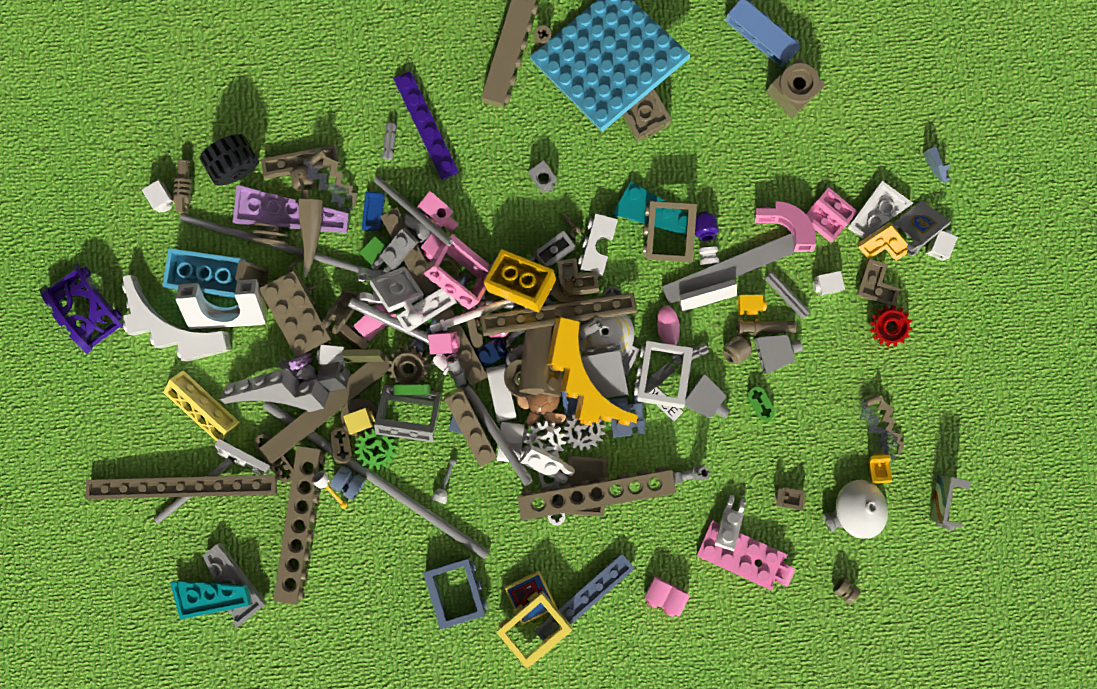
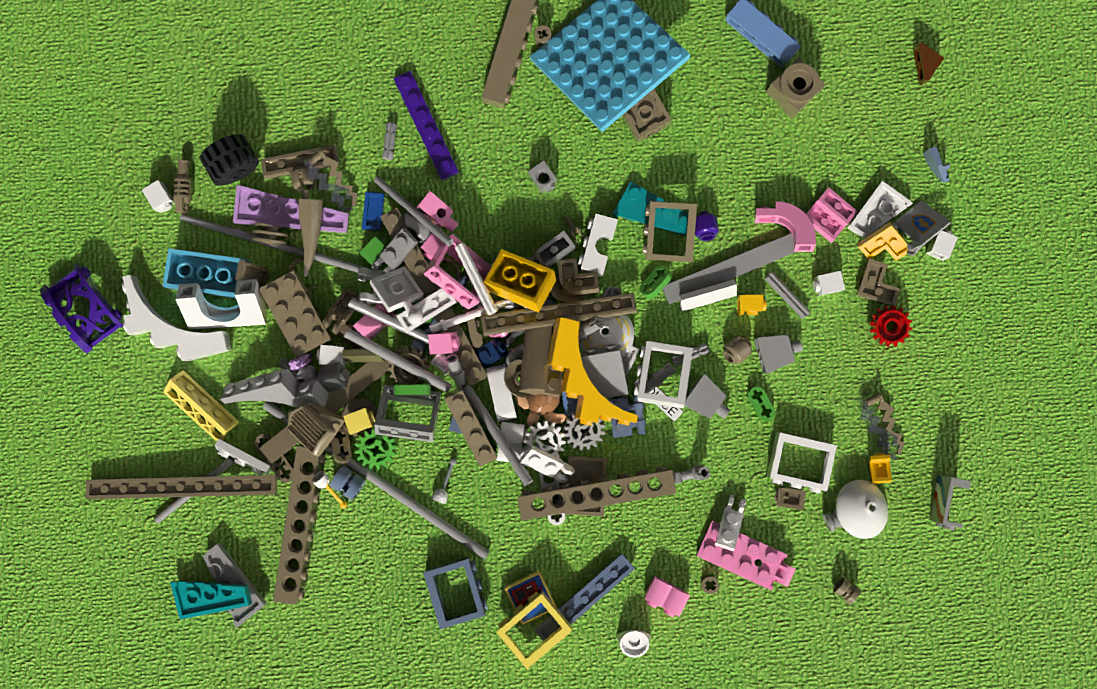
bright pink arm [657,306,680,346] -> none
white wheel [698,247,719,265] -> none
dark tan pin [736,319,797,336] -> none
none -> dark tan piece [287,402,345,457]
none -> light grey piece [344,328,452,393]
none -> white axle [455,243,497,315]
none -> white piece [616,630,651,657]
none -> bright green beam [640,265,672,299]
none -> dark tan bush [701,575,719,594]
none -> white window [766,432,837,493]
none -> reddish brown slope [913,43,944,86]

